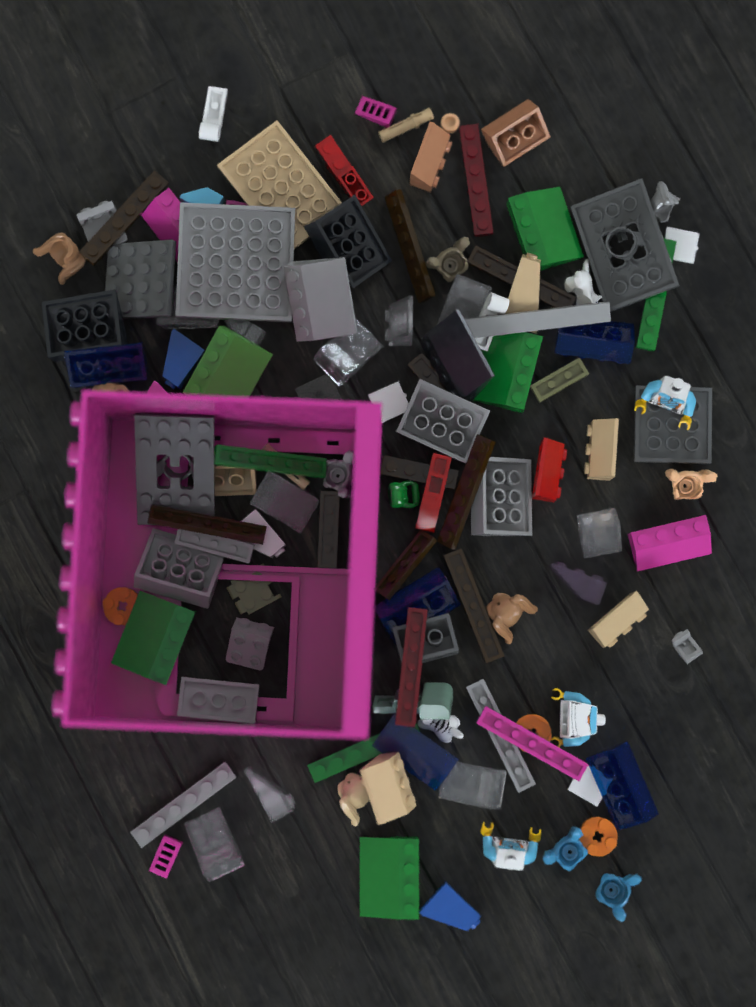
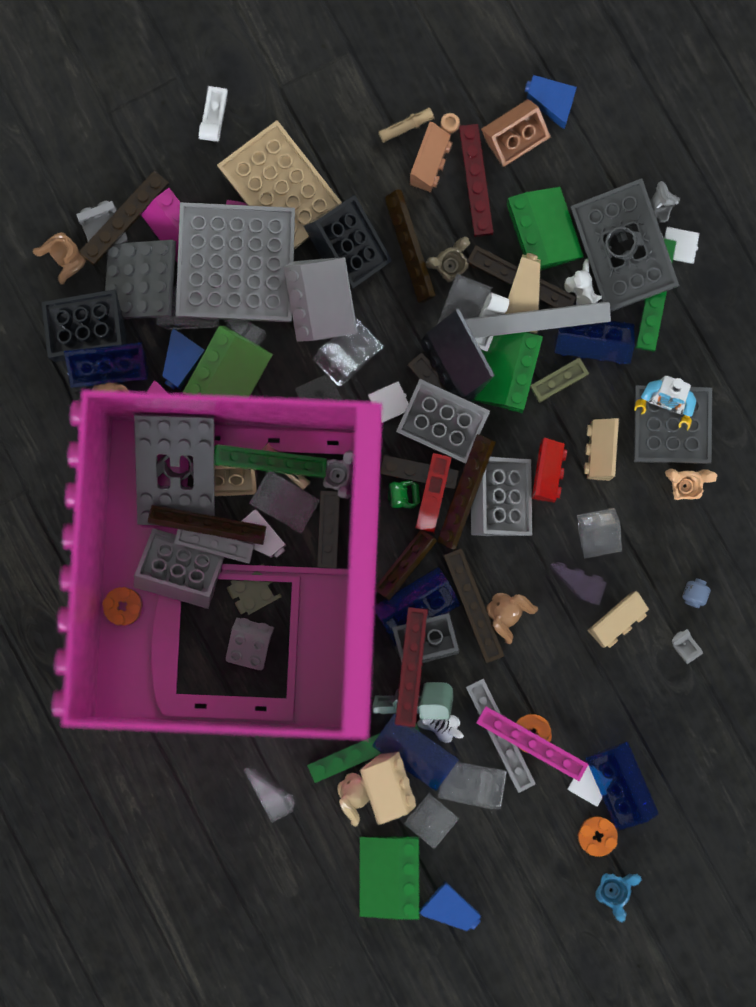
green slope [111,591,195,685] -> none
light grey plate [130,761,237,848] -> none
dark pink slope [149,834,183,879] -> none
light grey plate [177,677,260,724] -> none
medium azure slope [179,187,225,204] -> none
clear slope [184,807,245,882] -> none
red slope [315,135,374,206] -> none
dark pink slope [355,96,397,128] -> none
clear slope [385,296,413,346] -> none
torso [480,822,541,870] -> none
dark azure hair [543,826,588,871] -> none
torso [551,688,606,747] -> none
dark pink slope [628,515,712,571] -> none
none -> clear plate [404,793,459,849]
none -> blue slope [525,75,577,128]
none -> sand blue head [682,578,711,608]

